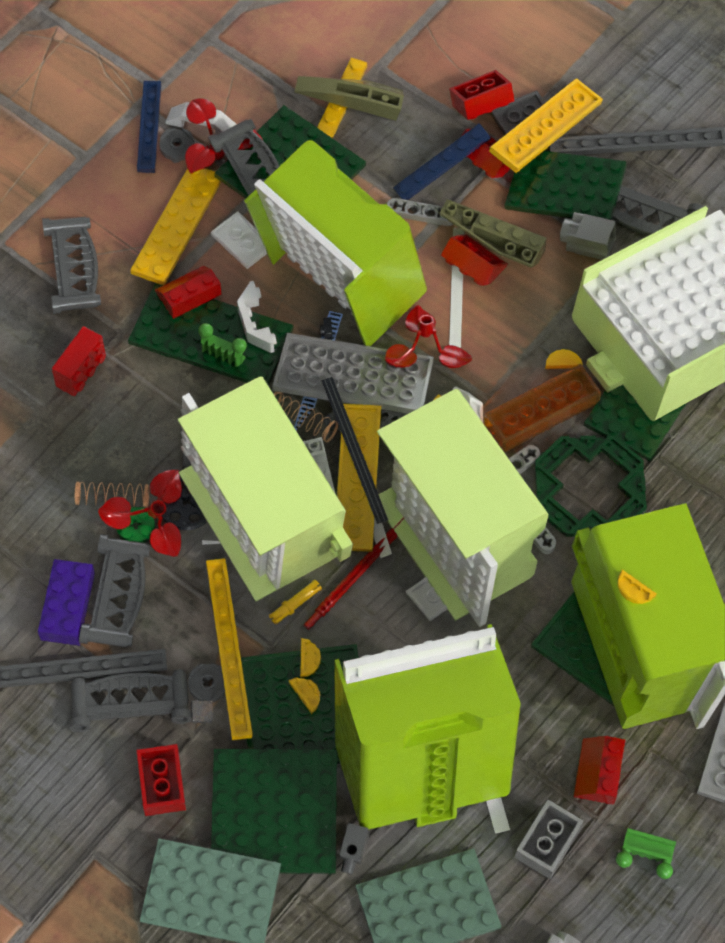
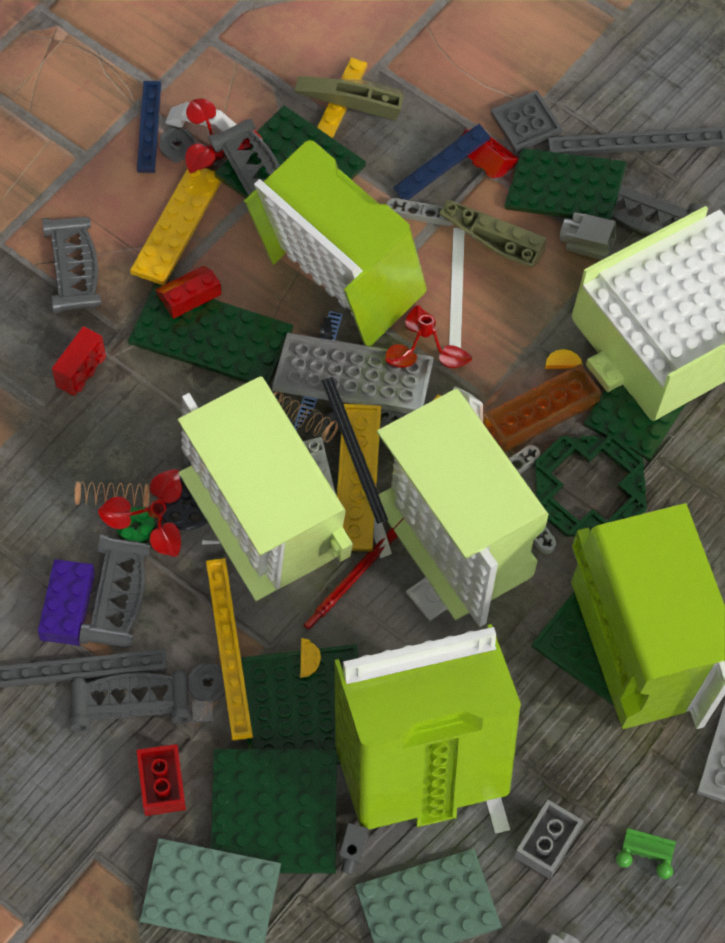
bright green gear [198,323,247,367] -> none
white tile [211,211,267,269] -> none
white slope [237,281,277,353] -> none
yellow pin [269,580,322,625] -> none
yellow tile [289,677,320,714] -> none
red slope [441,234,508,286] -> none
red brick [449,70,515,120] -> none
yellow plate [489,78,603,173] -> none
red slope [574,736,625,805] -> none
yellow tile [618,570,657,604] -> none

